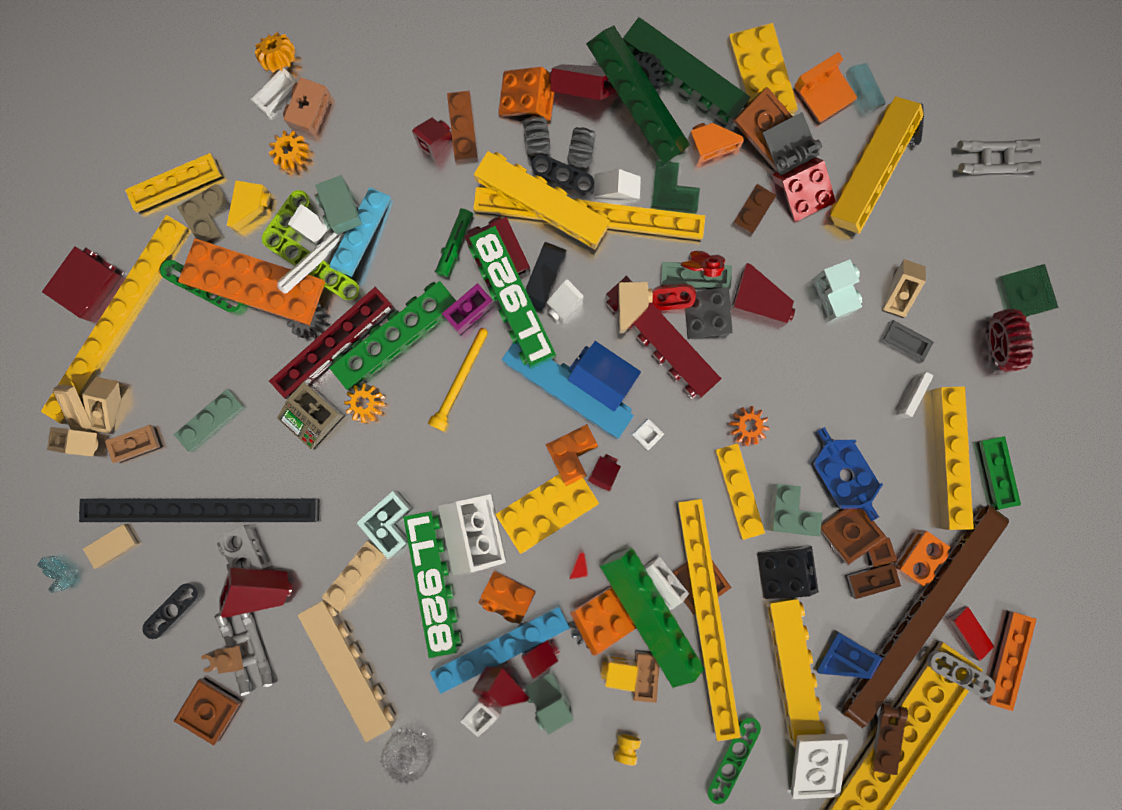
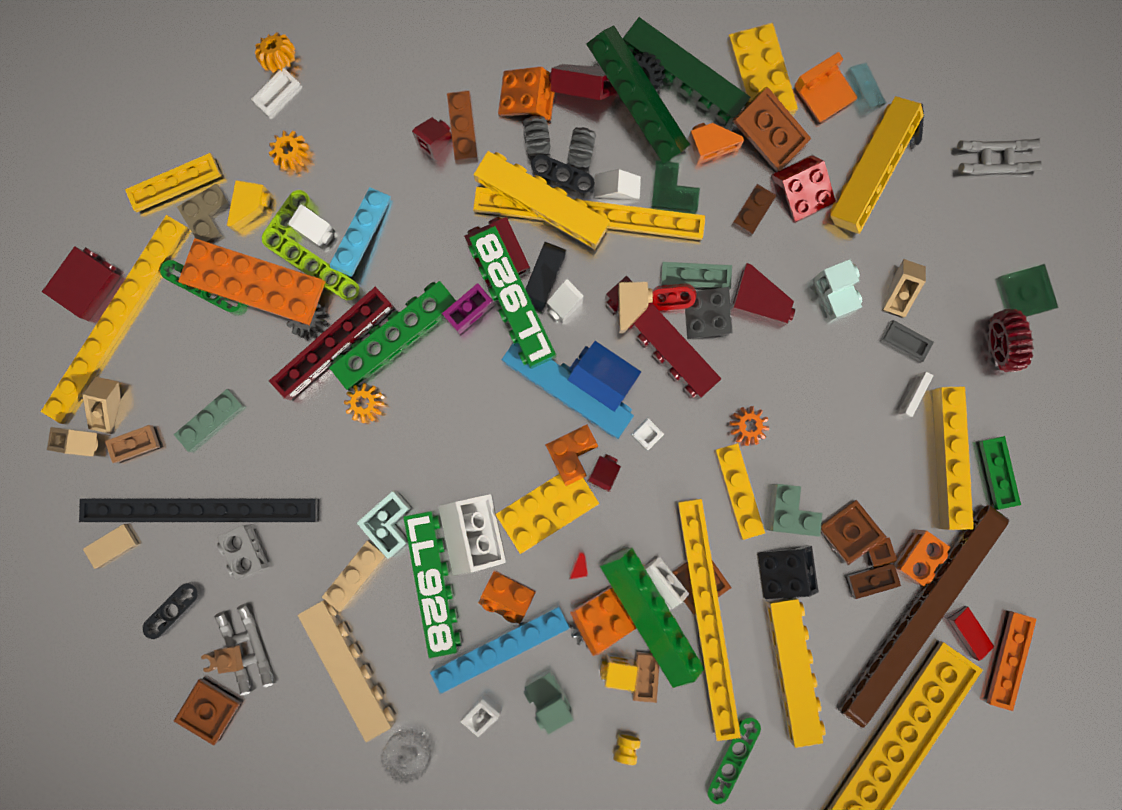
clear light blue bracket [37,555,76,593] -> none
tan tile [53,385,92,431] -> none
dark red slope [219,567,292,618] -> none
white axle [277,231,345,293] -> none
dark tan slope [277,382,343,450] -> none
nougat brick [283,77,331,136] -> none
sand green brick [314,175,362,235] -> none
yellow piece [427,328,488,432] -> none
green pin [434,208,473,278] -> none
dark red slope [472,666,529,707] -> none
dark red slope [521,639,561,679] -> none
red plate [681,251,725,277] -> none
dark grey hinge [762,112,822,175] -> none
white plate [790,734,848,799] -> none
blue plate [813,427,883,522] -> none
blue wing [817,632,883,679] -> none
reddish brown plate [871,703,908,775] -> none
light grey beam [927,650,995,698] -> none

